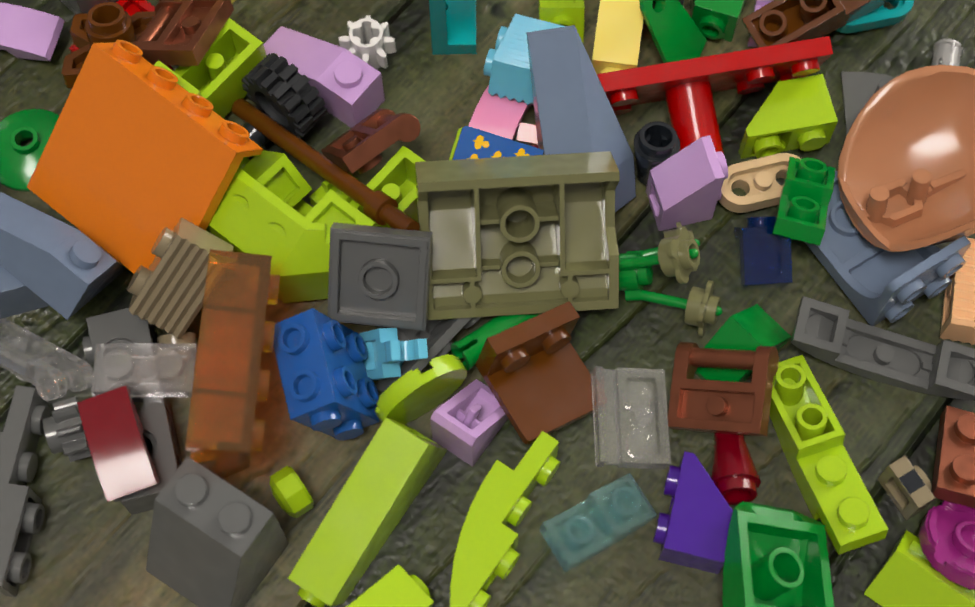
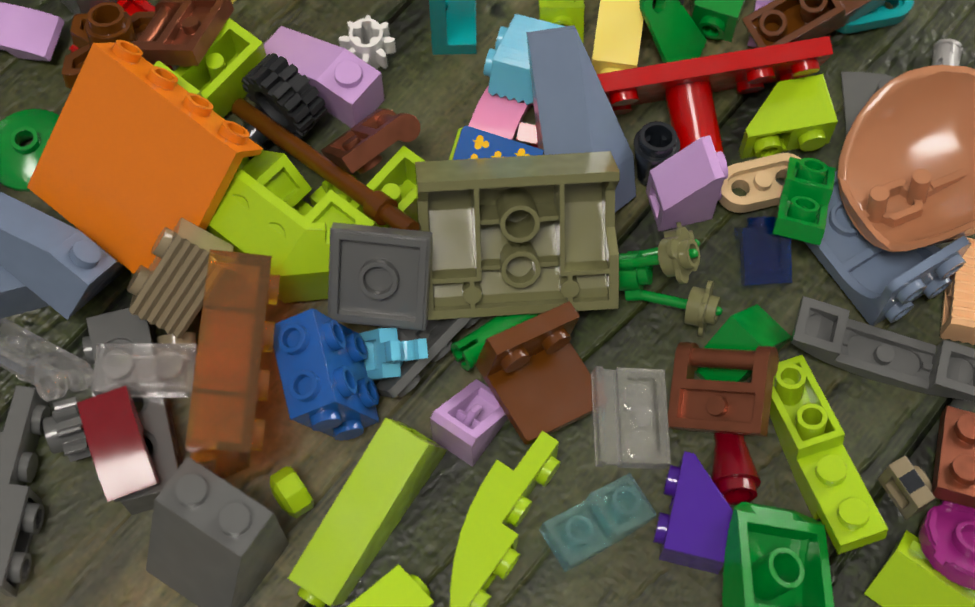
lime tile [375,354,467,424] -> none

